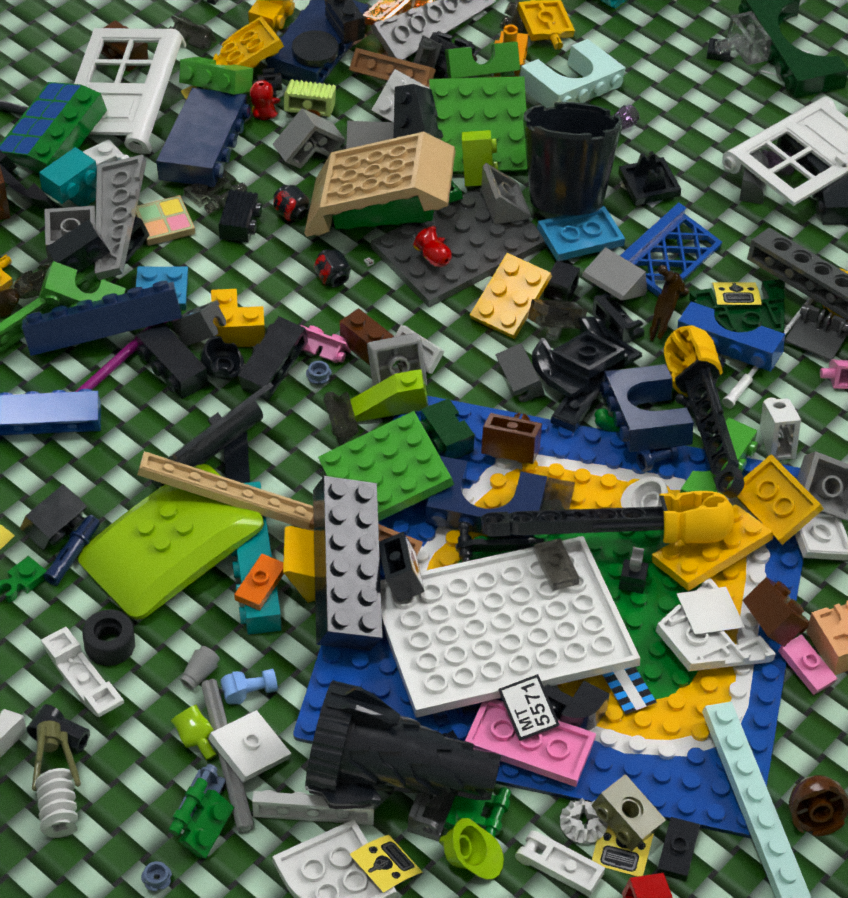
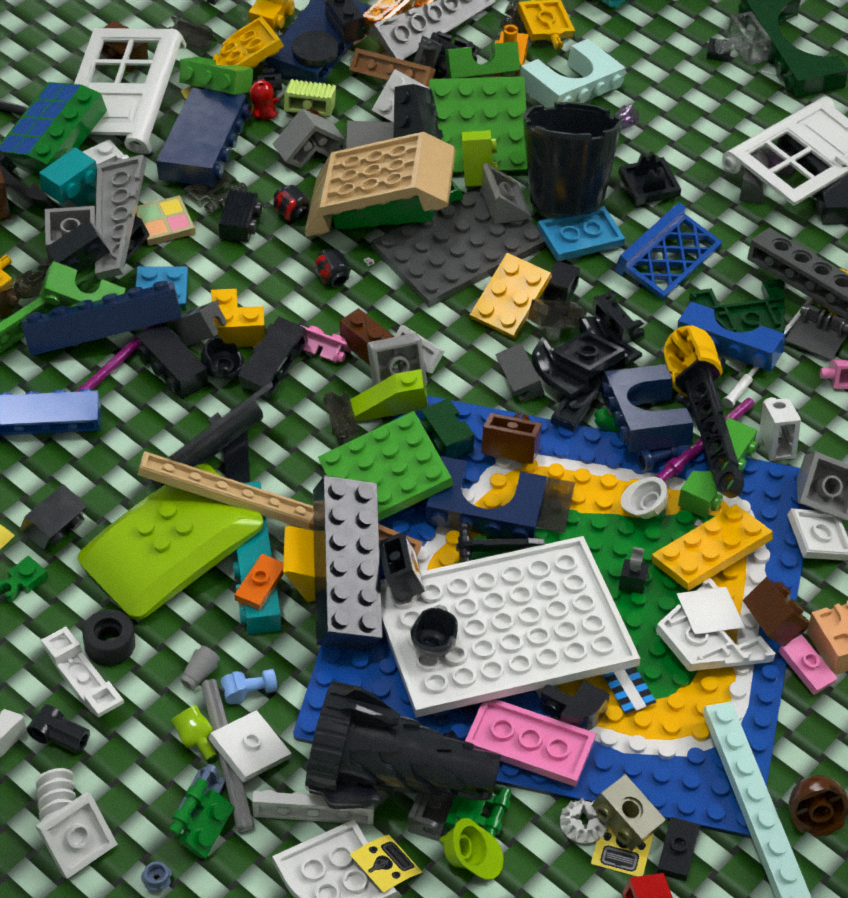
olive plant [32,721,81,791] -> none
dark blue axle [43,515,100,586] -> none
sand blue plate [306,361,332,385] -> none
red animal [413,226,452,267] -> none
piece [481,491,734,543] -> none
white sticker [498,674,560,741] -> none
white plate [515,830,605,897] -> none
clear smoke plate [534,538,580,591] -> none
light grey slope [582,247,647,300] -> none
dark brown piece [650,265,689,342] -> none
sticker [712,282,762,305] -> none
yellow plate [736,454,824,545] -> none
none -> white plate [36,792,118,879]
none -> black hair [410,608,458,657]
none -> magenta bar [655,398,755,482]

